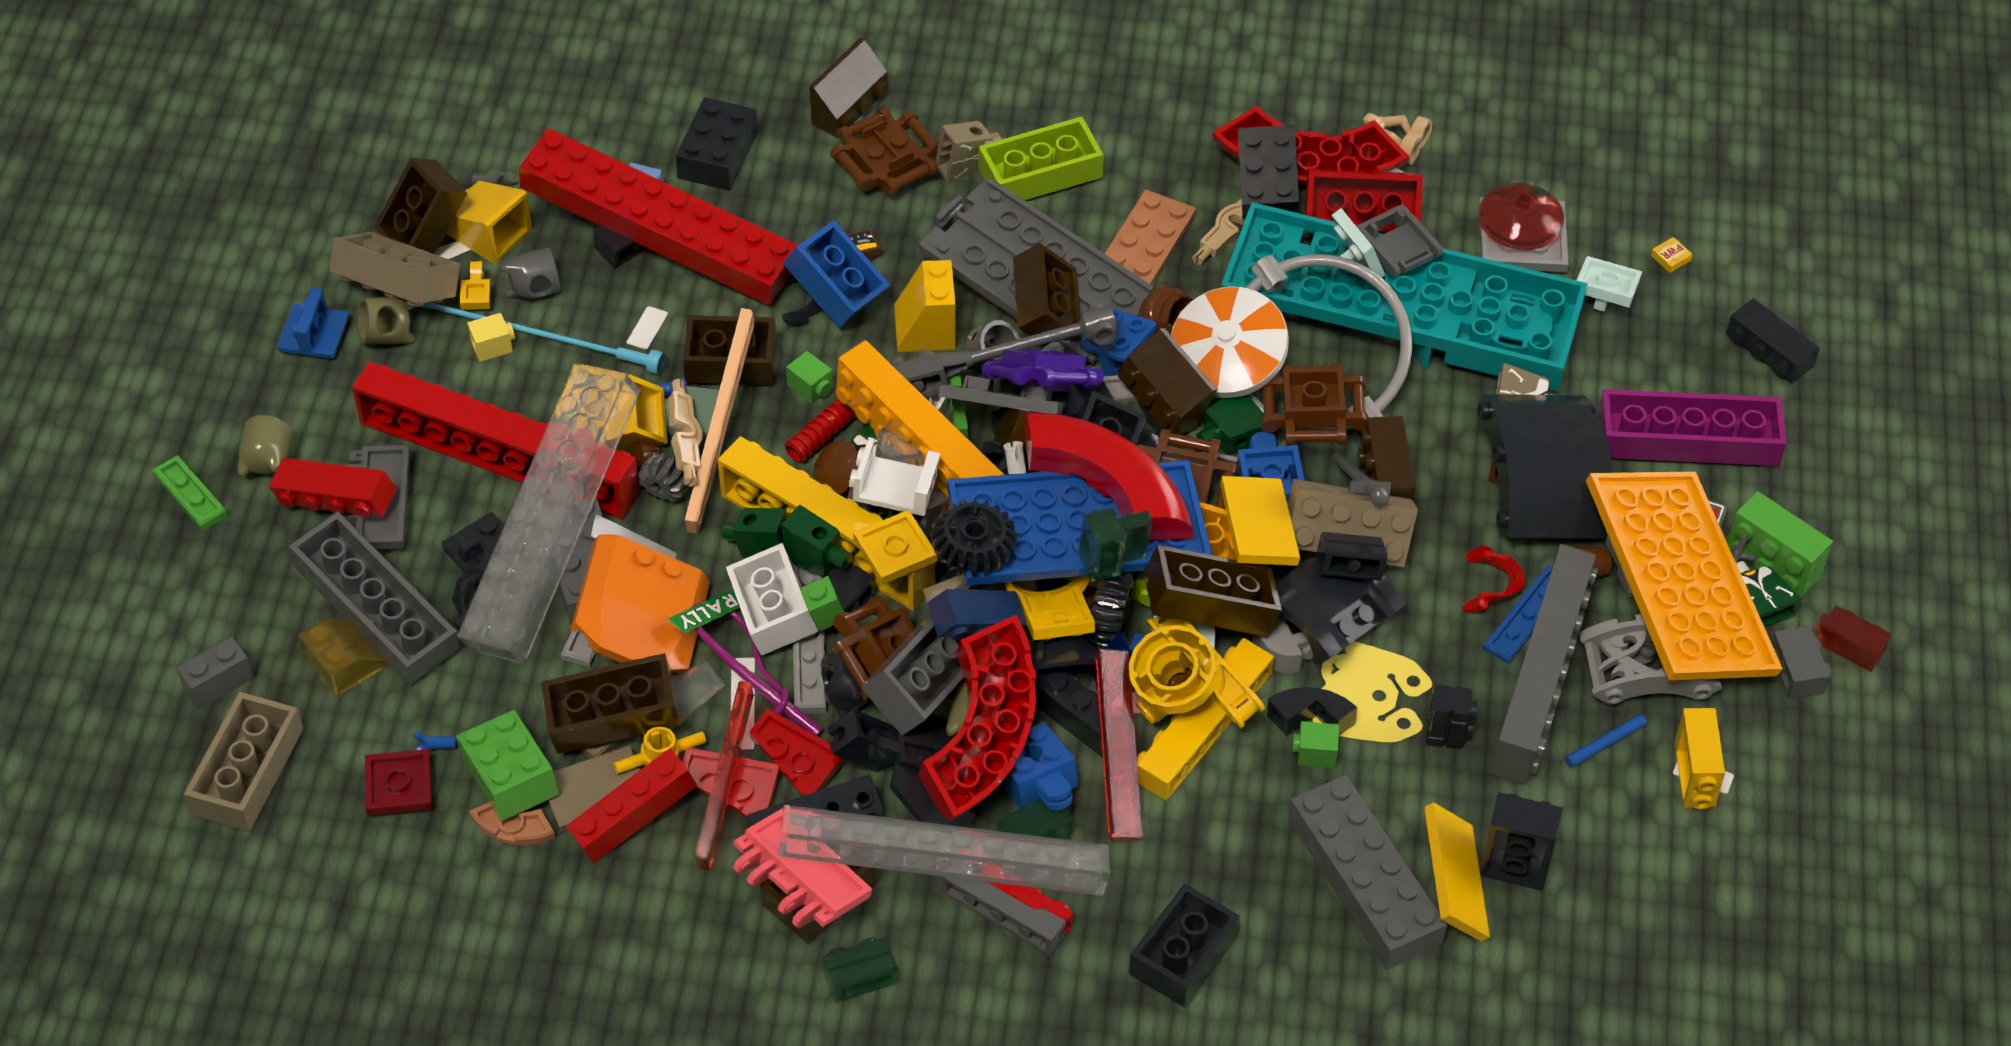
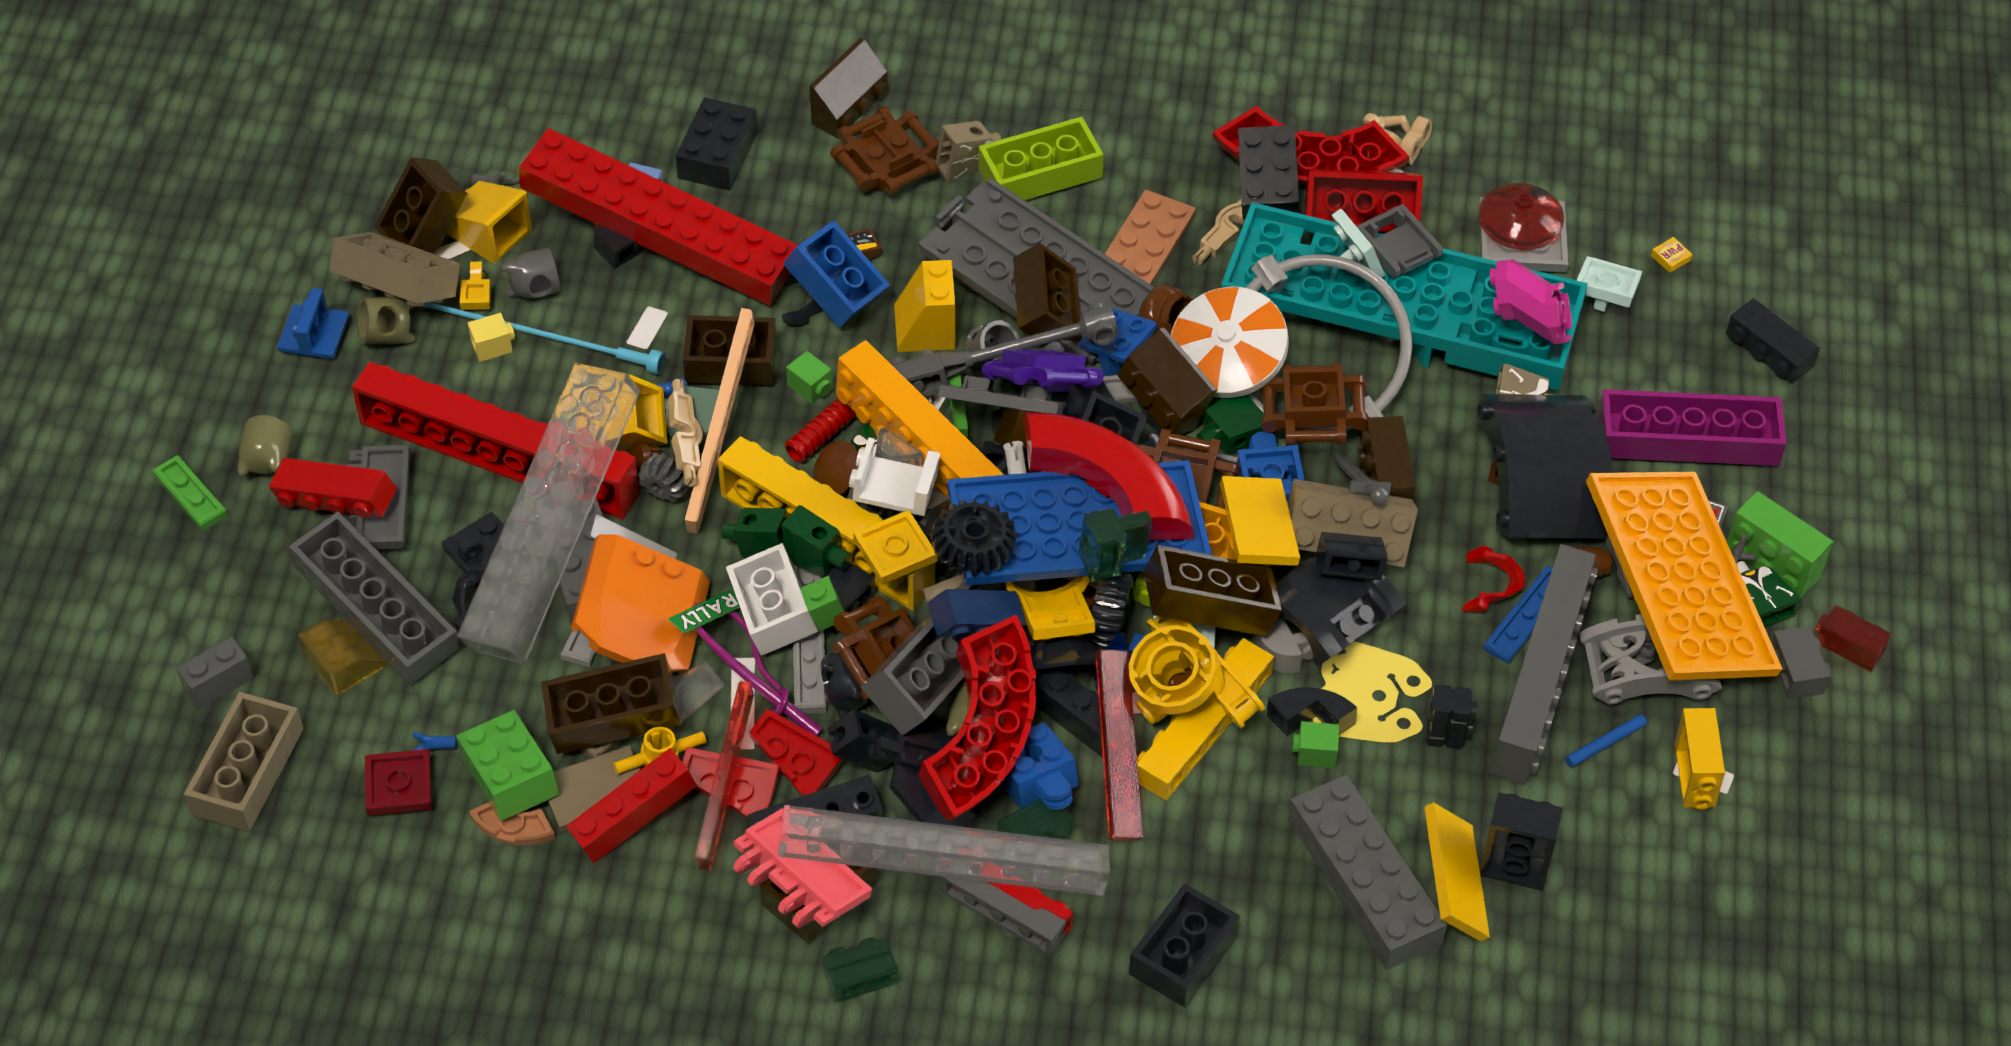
none -> dark pink brick [1490,259,1572,344]

